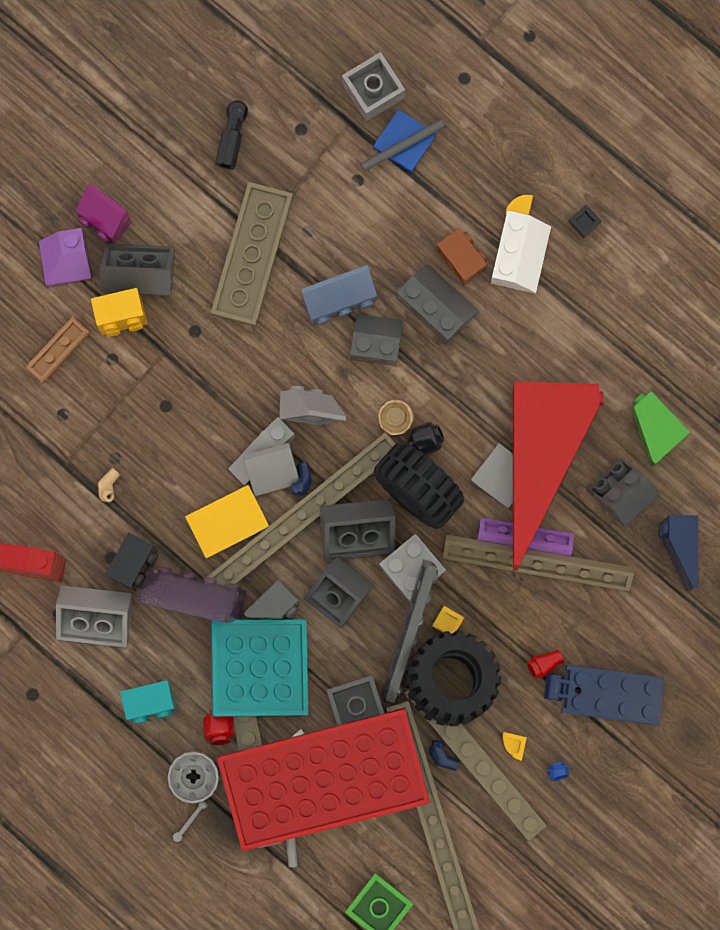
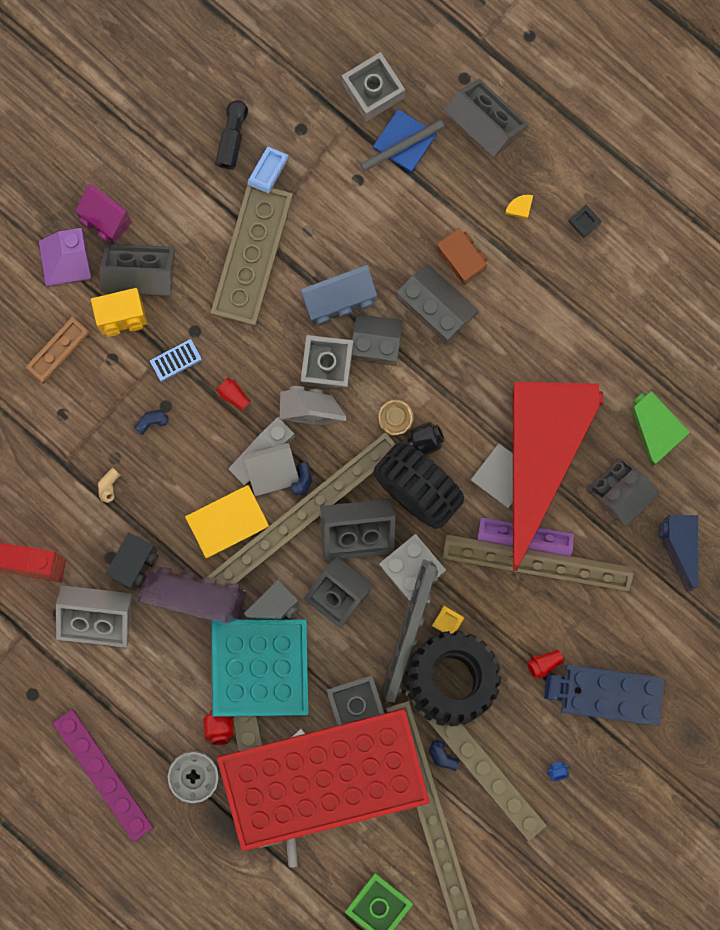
teal brick [120,680,178,725] -> none
light grey hinge [173,800,208,842] -> none
white slope [491,211,551,294] -> none
yellow tile [502,732,527,761] -> none
none -> magenta plate [53,709,154,842]
none -> dark blue arm [134,410,169,435]
none -> light blue tile [150,339,202,382]
none -> red cone [216,377,251,411]
none -> light blue tile [248,146,288,194]
none -> light grey slope [301,335,353,389]
none -> dark grey slope [444,78,529,157]

